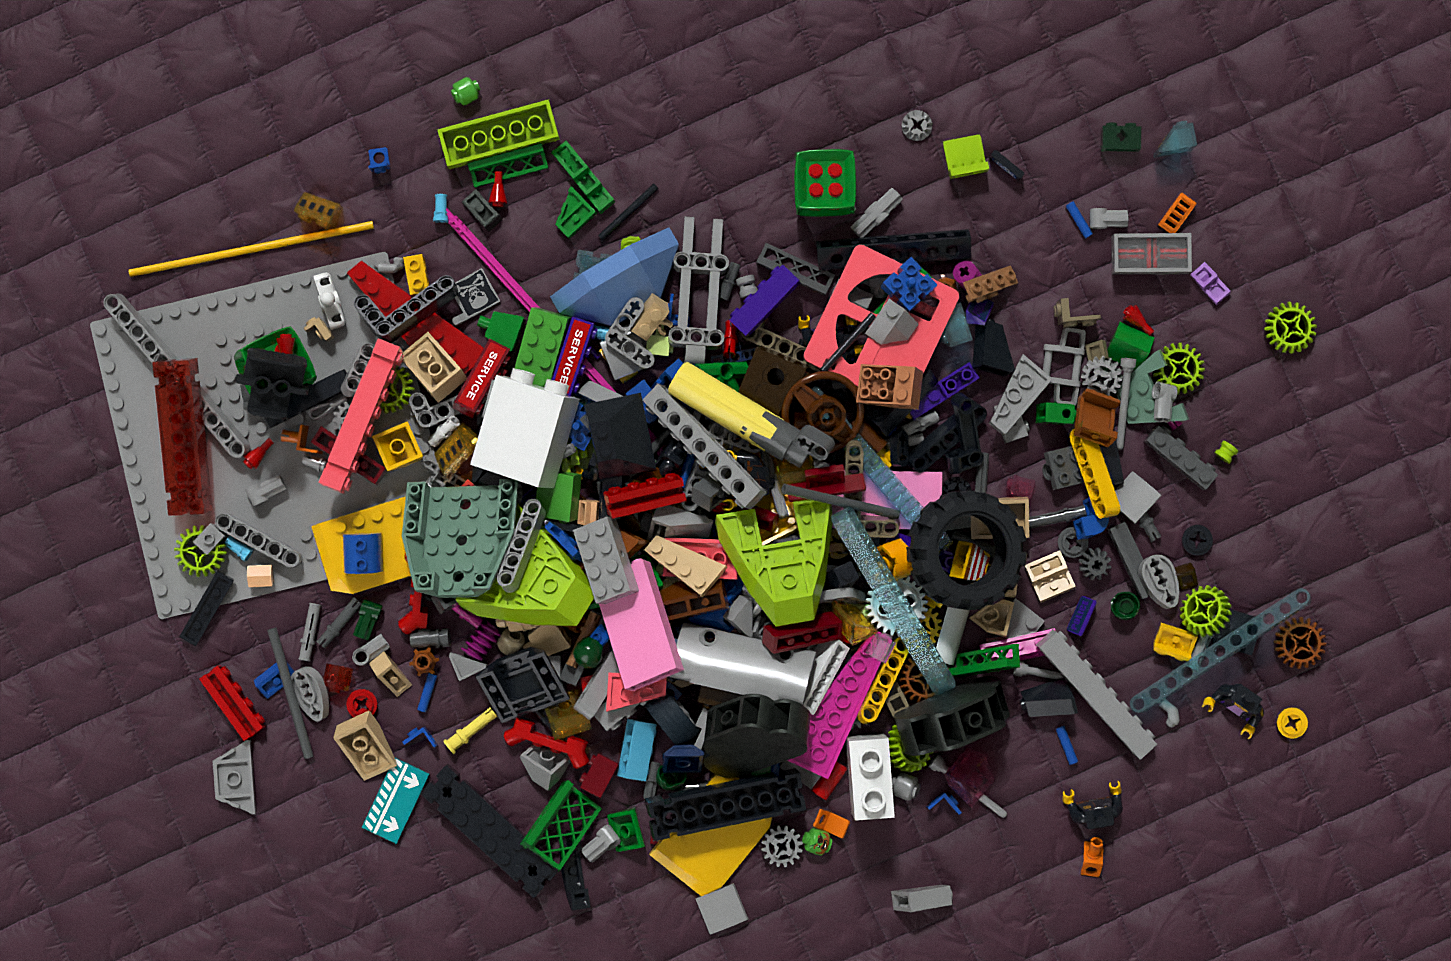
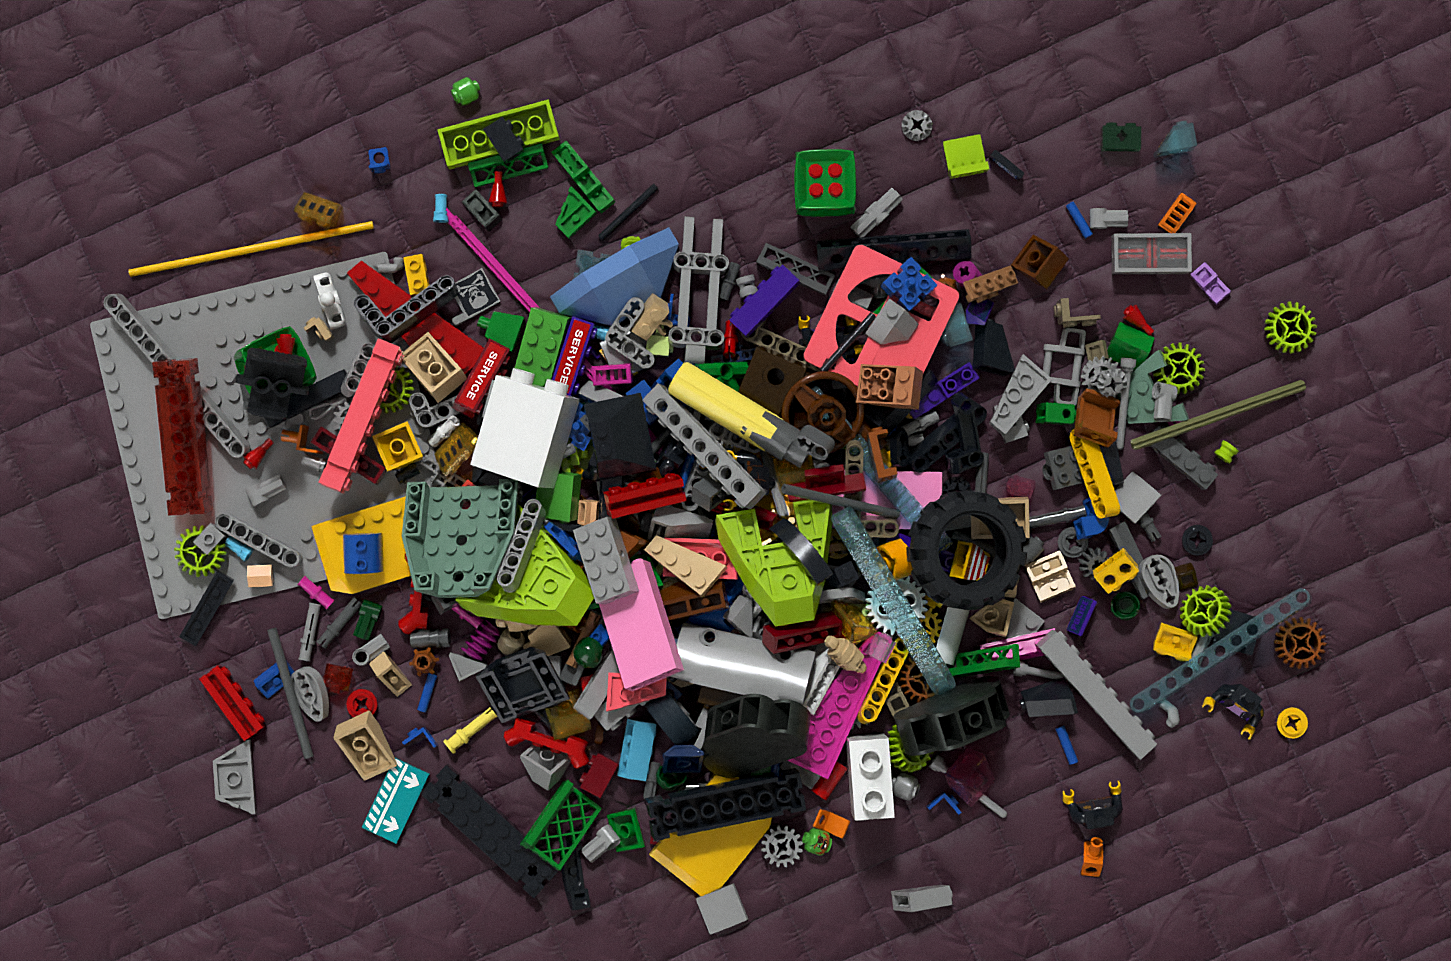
none -> dark pink pin [297,576,334,609]
none -> black pin [395,463,421,484]
none -> black piece [483,117,525,164]
none -> dark pink slope [592,363,633,386]
none -> reddish brown tile [594,725,604,745]
none -> black slope [769,518,833,586]
none -> tan piece [824,636,867,673]
none -> dark orange panel [866,427,898,483]
none -> reddish brown slope [1011,235,1069,290]
none -> dark grey brick [1023,536,1045,564]
none -> yellow brick [1093,548,1139,594]
none -> light grey gear [1097,368,1128,397]
none -> olive axle [1130,380,1306,450]

